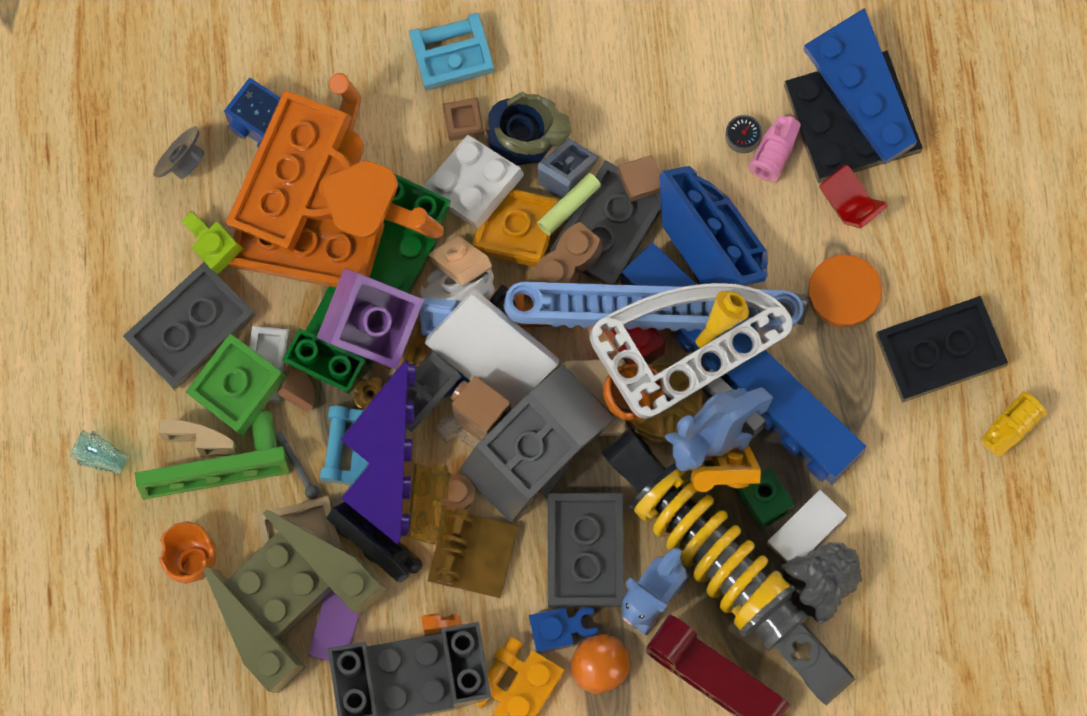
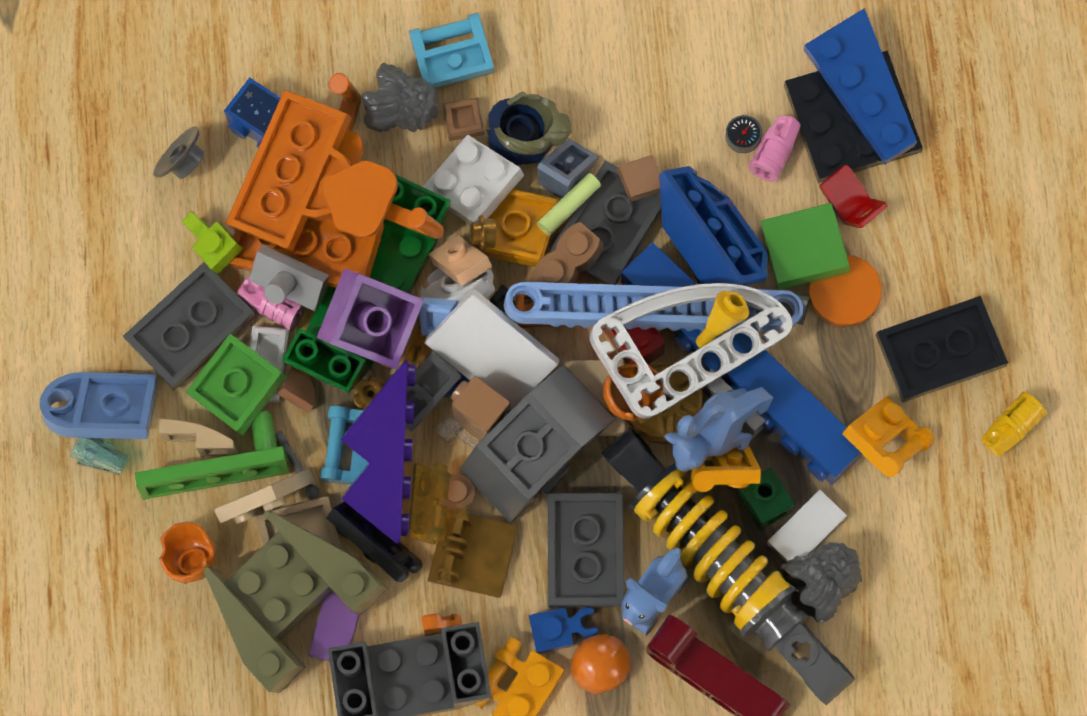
none -> medium blue tile [40,372,158,439]
none -> tan wing [214,468,315,524]
none -> bright pink hinge [238,275,306,331]
none -> light grey tile [249,245,329,311]
none -> dark grey hair [362,63,439,132]
none -> pearl gold plate [470,215,496,251]
none -> bright green tile [760,203,850,290]
none -> light orange plate [842,396,935,477]

